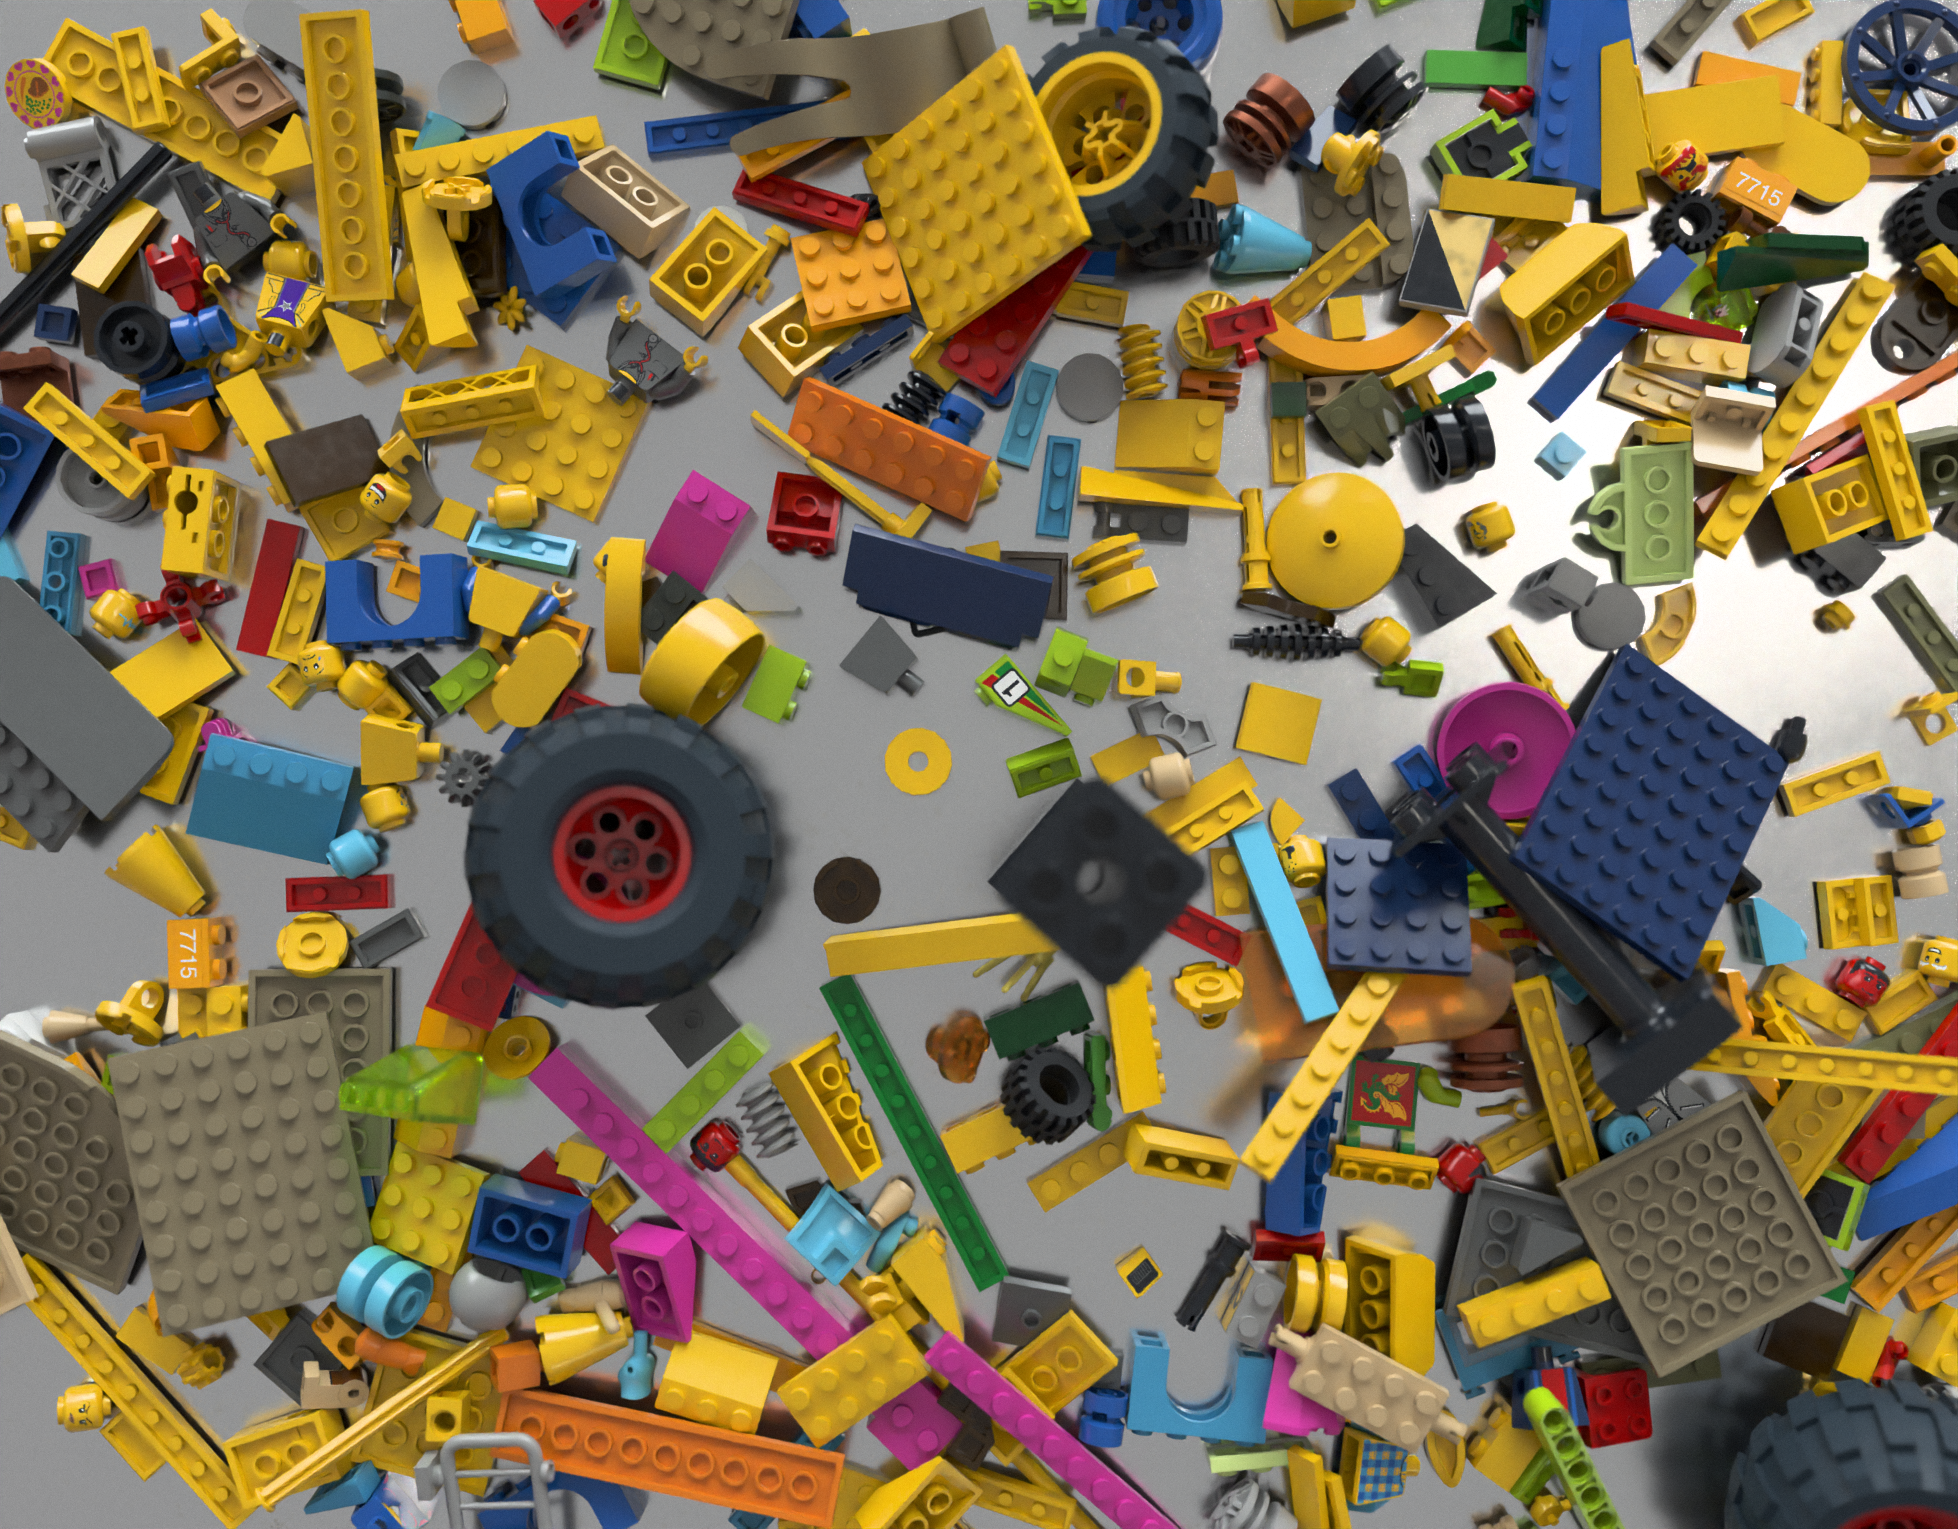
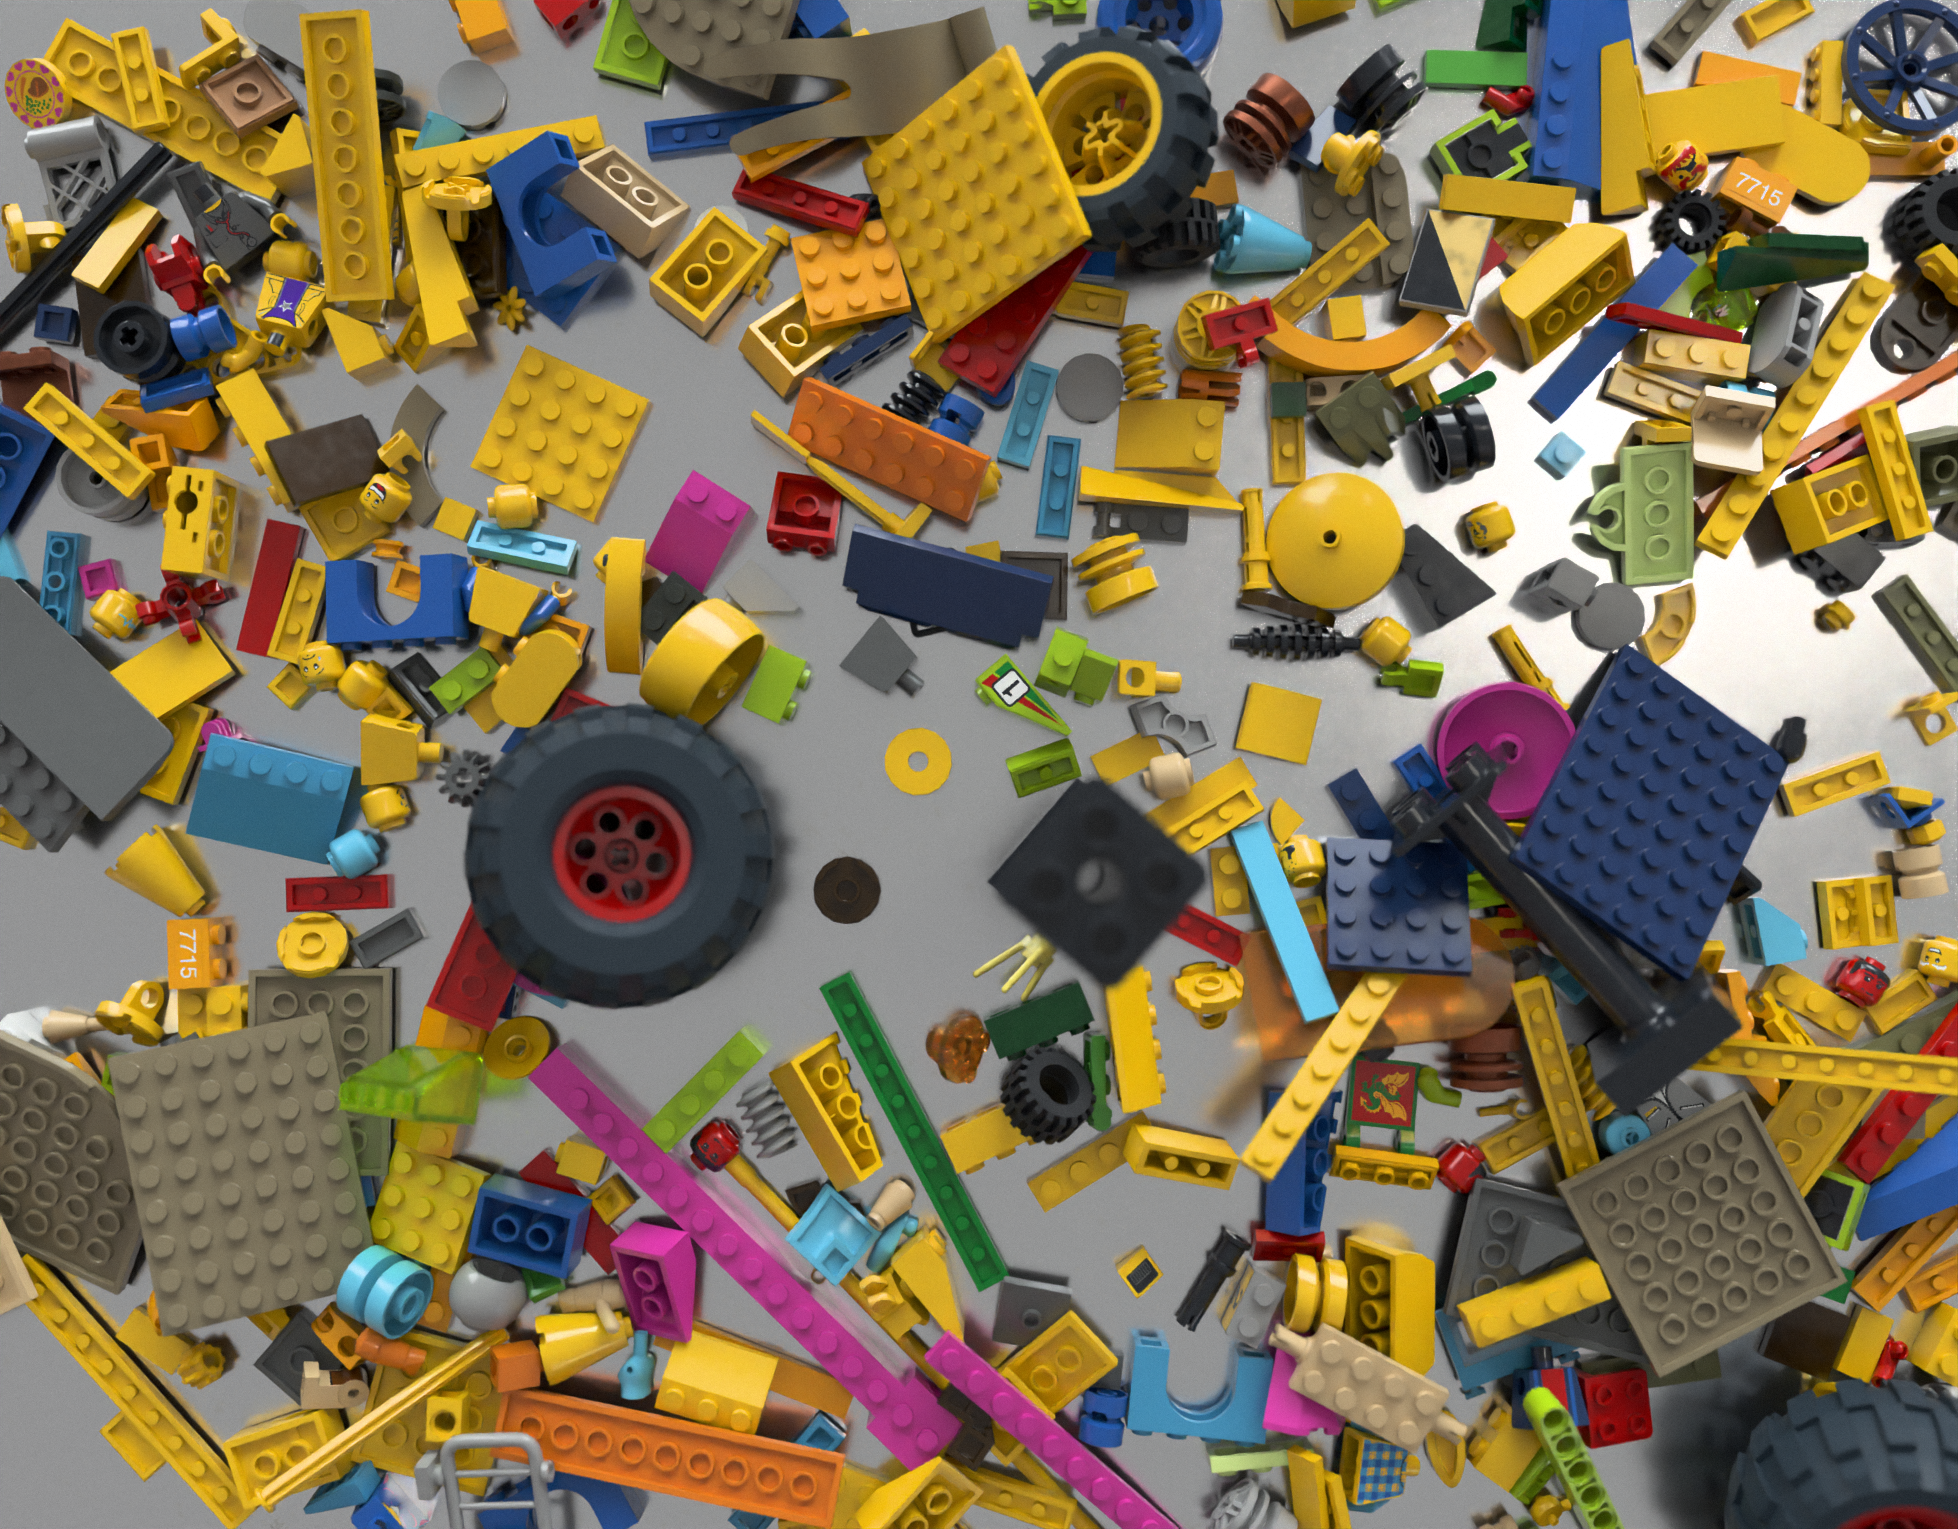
yellow head [57,1383,112,1433] -> none
yellow fence [400,364,545,440] -> none
dark grey torso [606,296,708,406] -> none
dark grey plate [645,982,742,1069] -> none
yellow plate [777,1312,931,1449] -> none
yellow tile [823,914,1057,977] -> none

